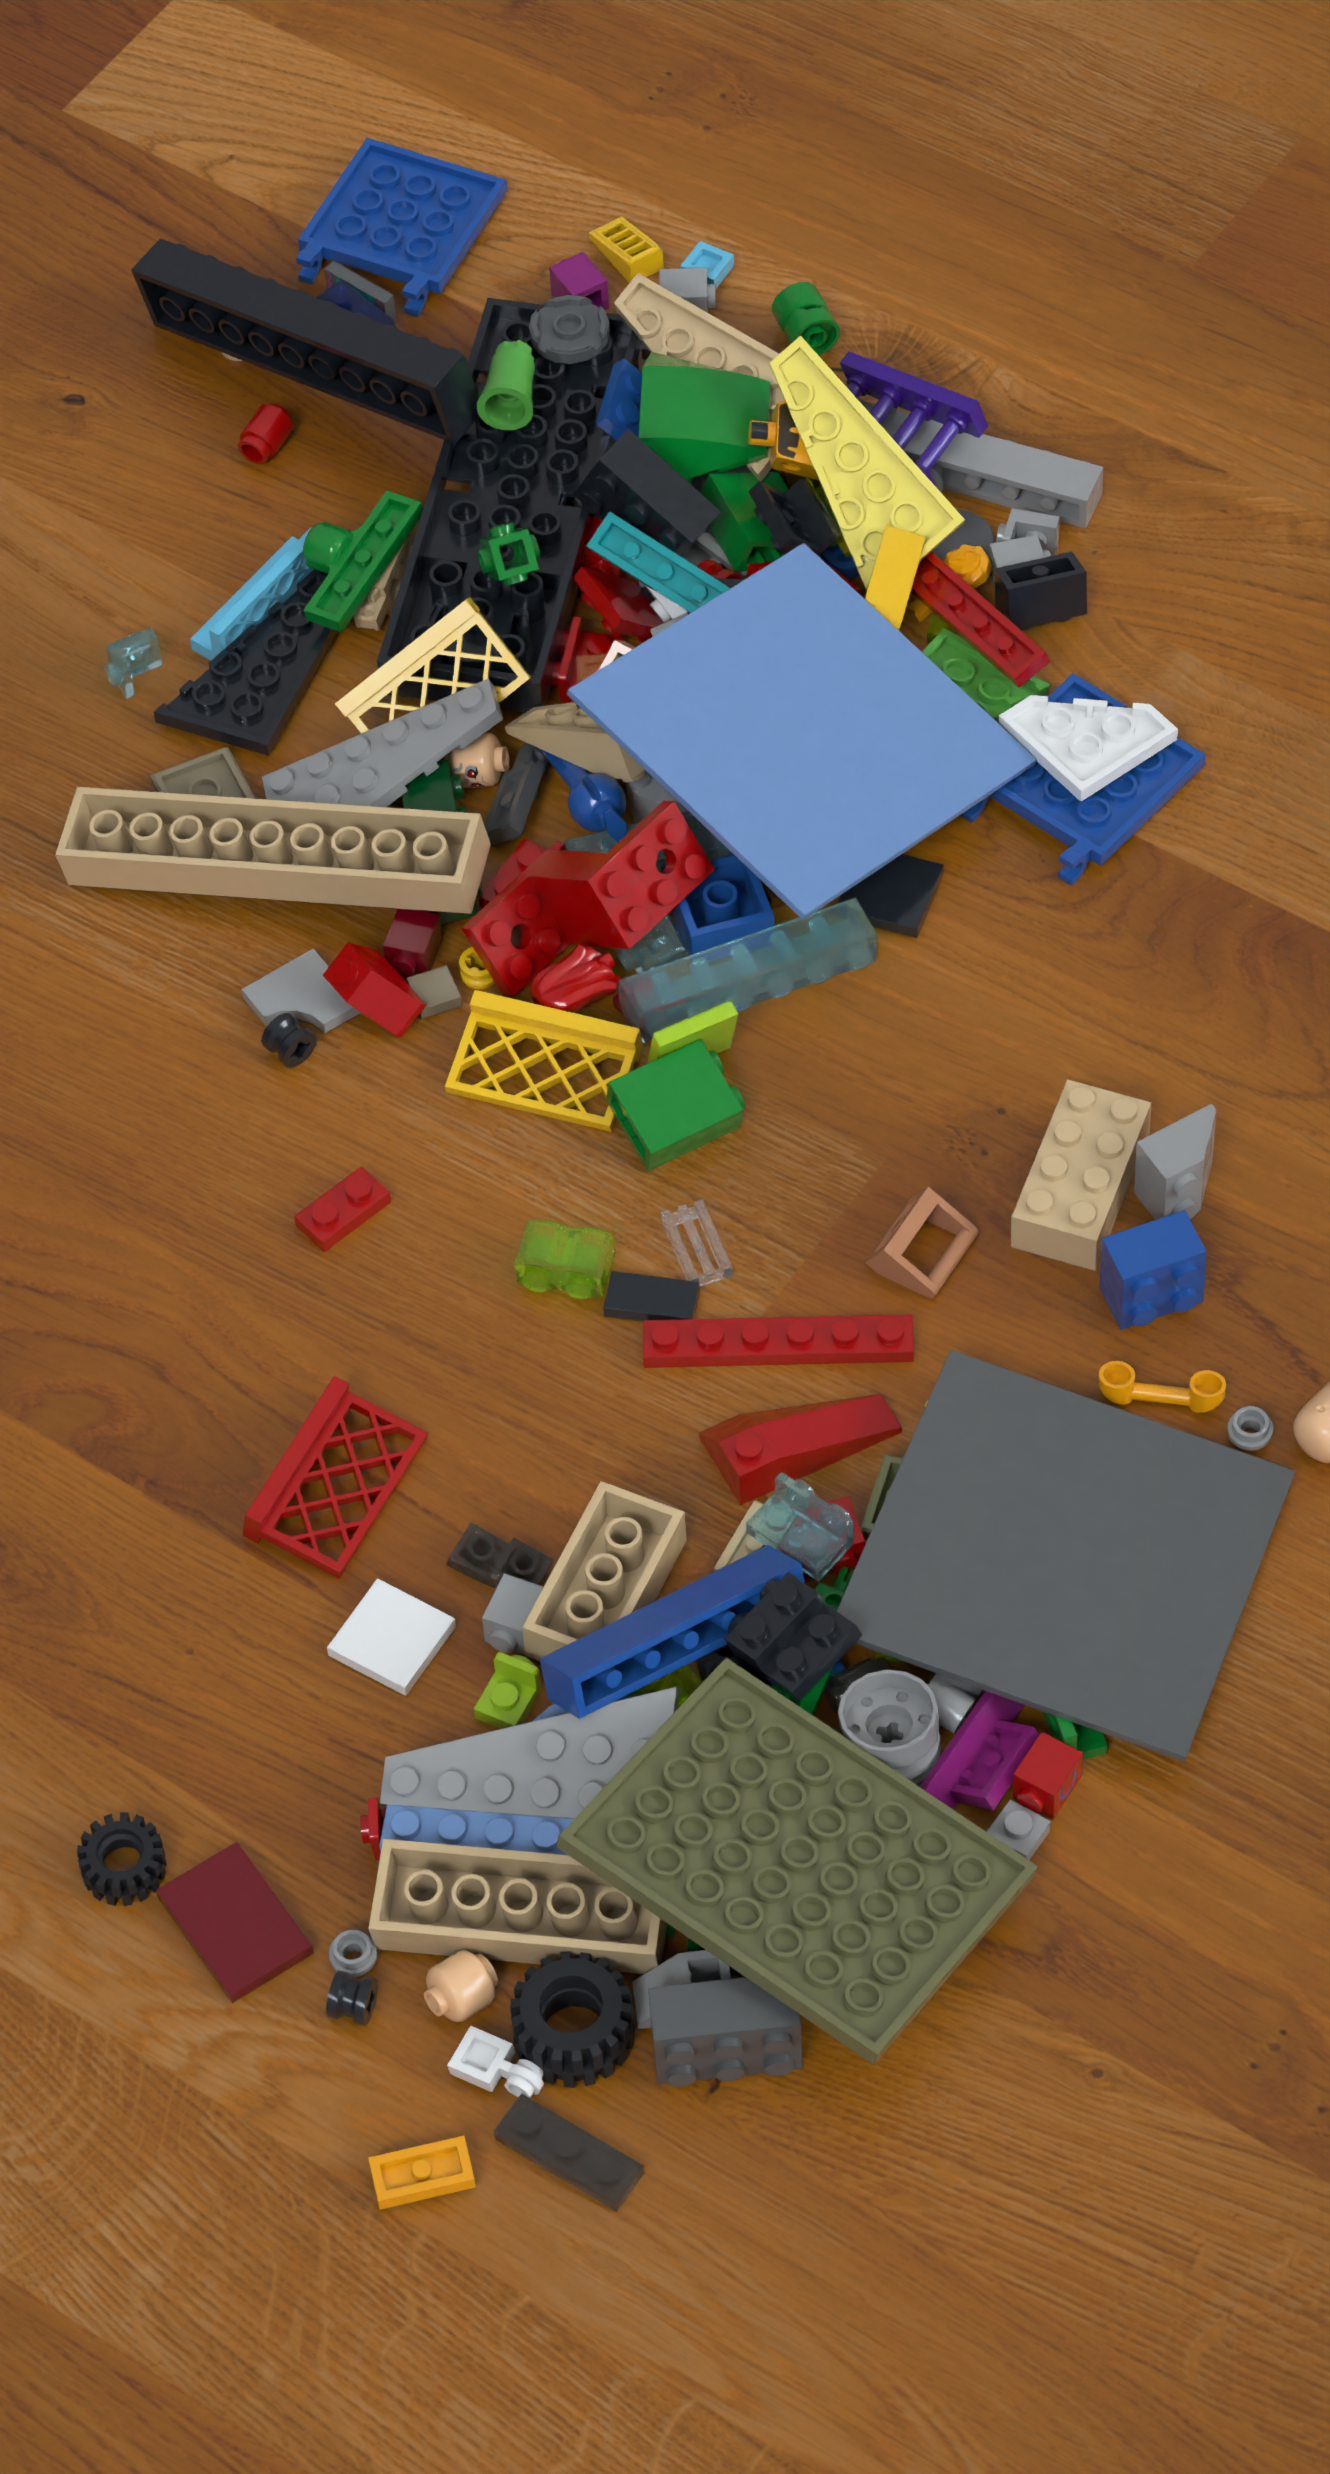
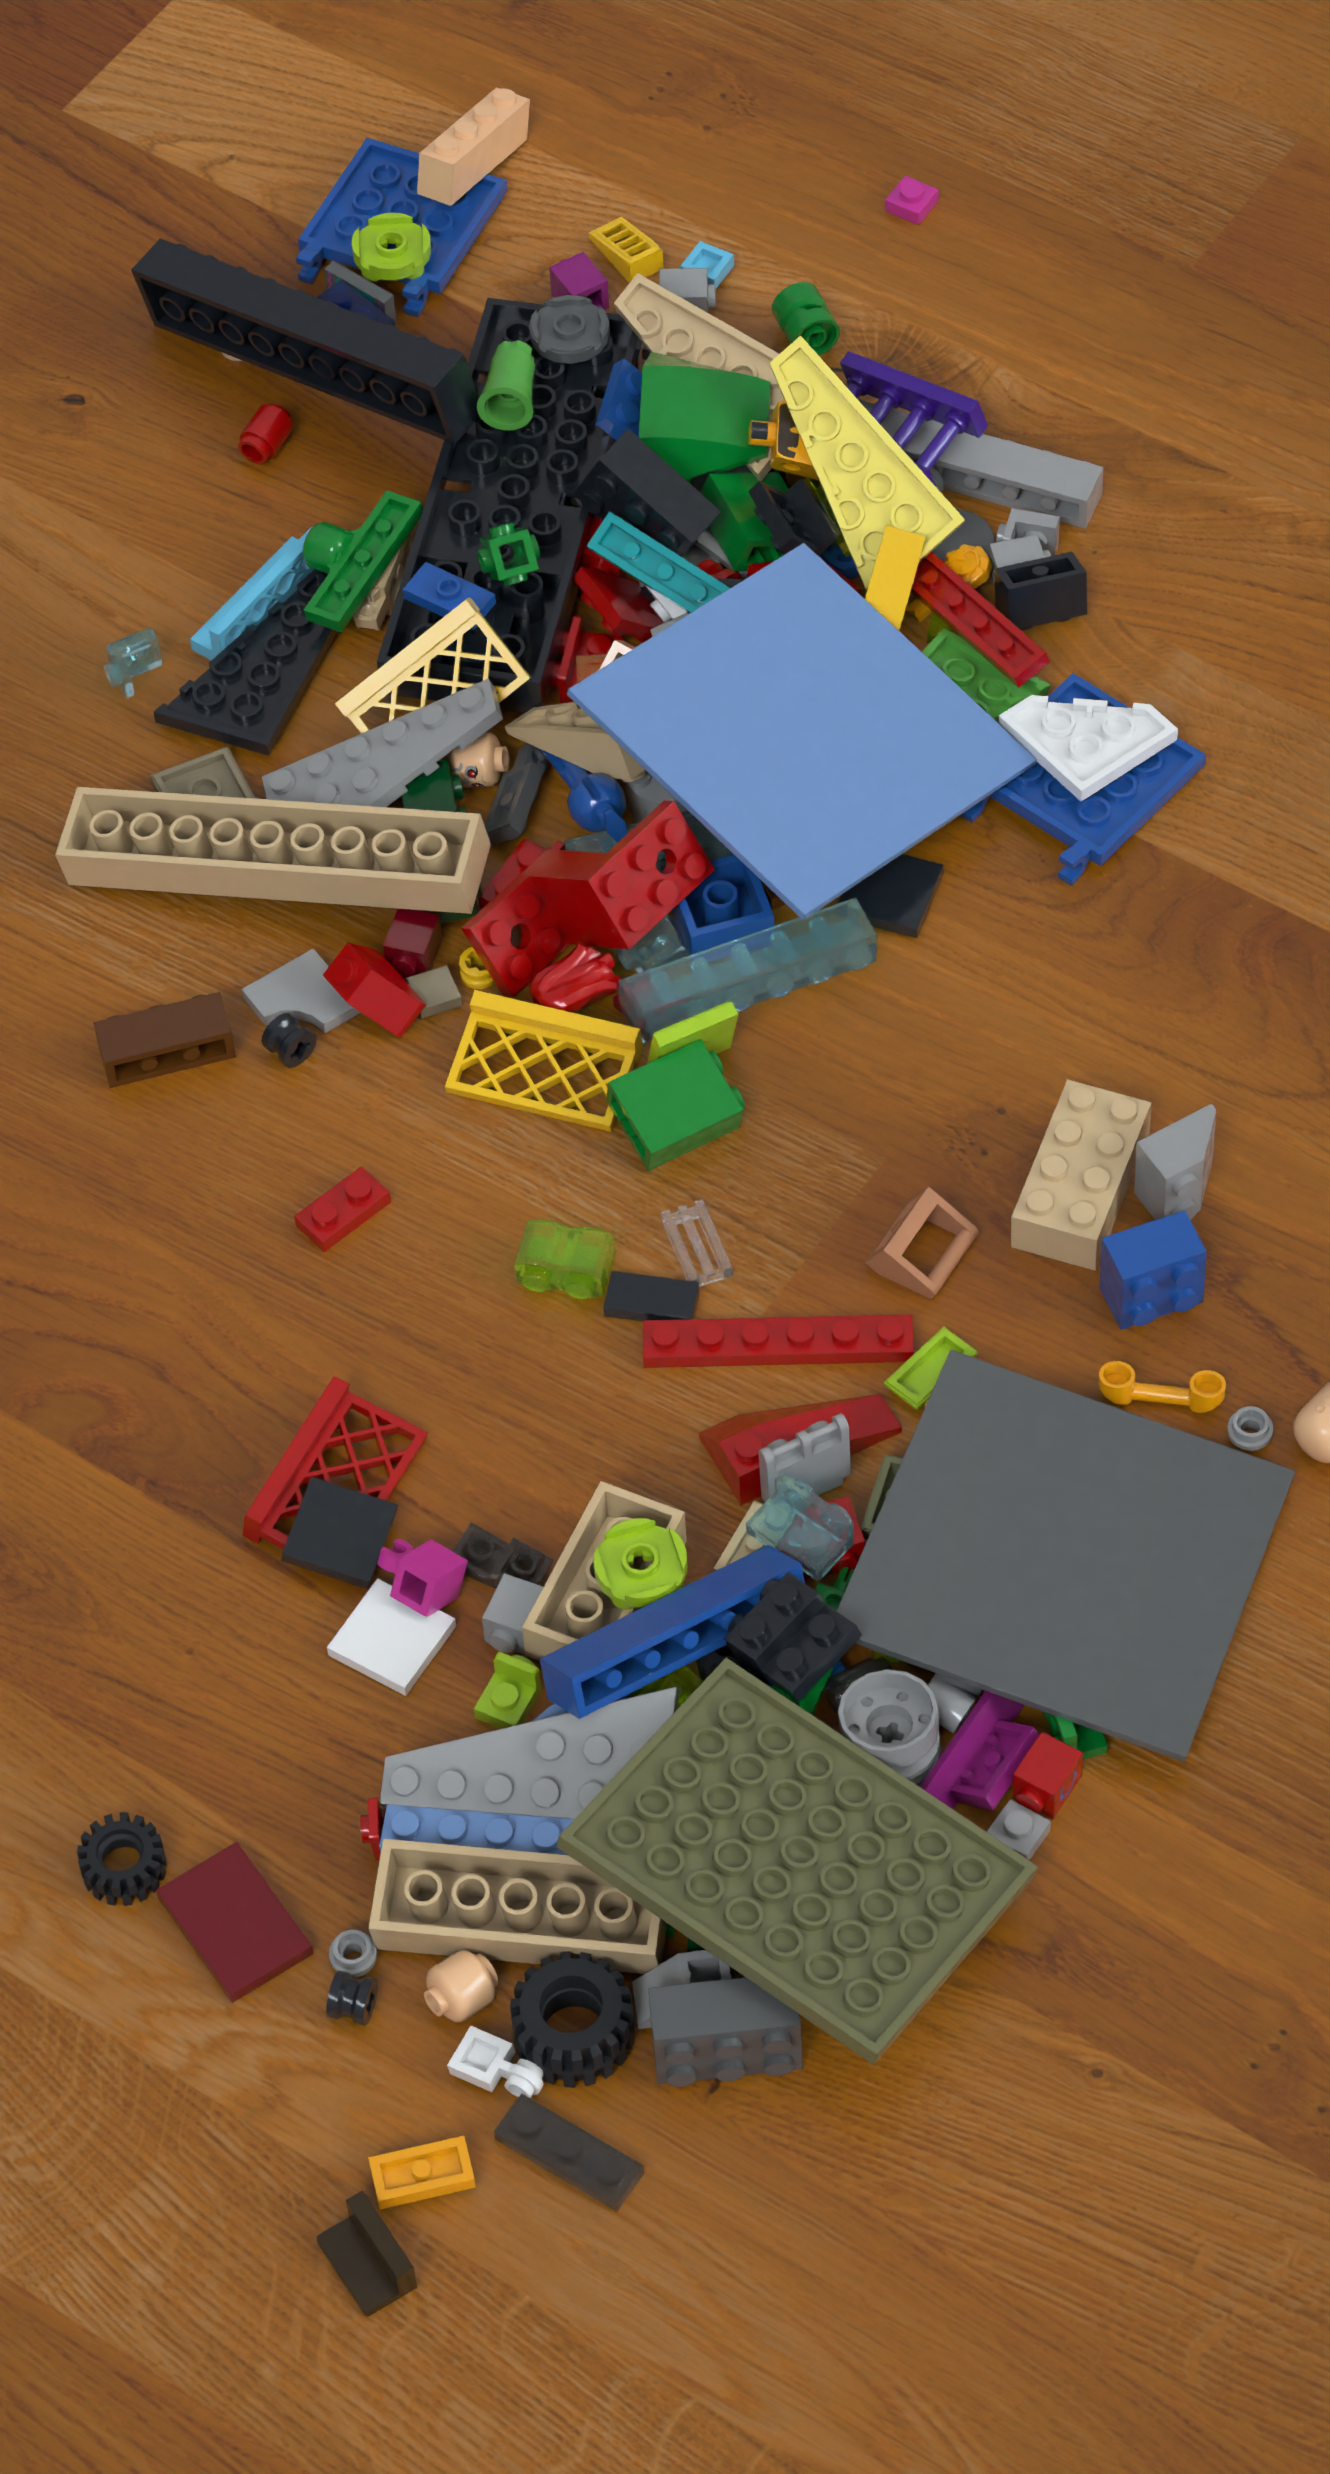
none -> reddish brown brick [93,992,236,1088]
none -> black tile [281,1477,398,1589]
none -> dark brown panel [317,2190,417,2316]
none -> lime plate [352,213,431,281]
none -> dark pink brick [377,1539,468,1618]
none -> blue plate [403,562,496,630]
none -> light nougat brick [417,87,530,206]
none -> lime plate [593,1518,688,1610]
none -> light grey plate [758,1413,851,1512]
none -> lime tile [884,1327,978,1410]
none -> dark pink plate [885,176,939,225]

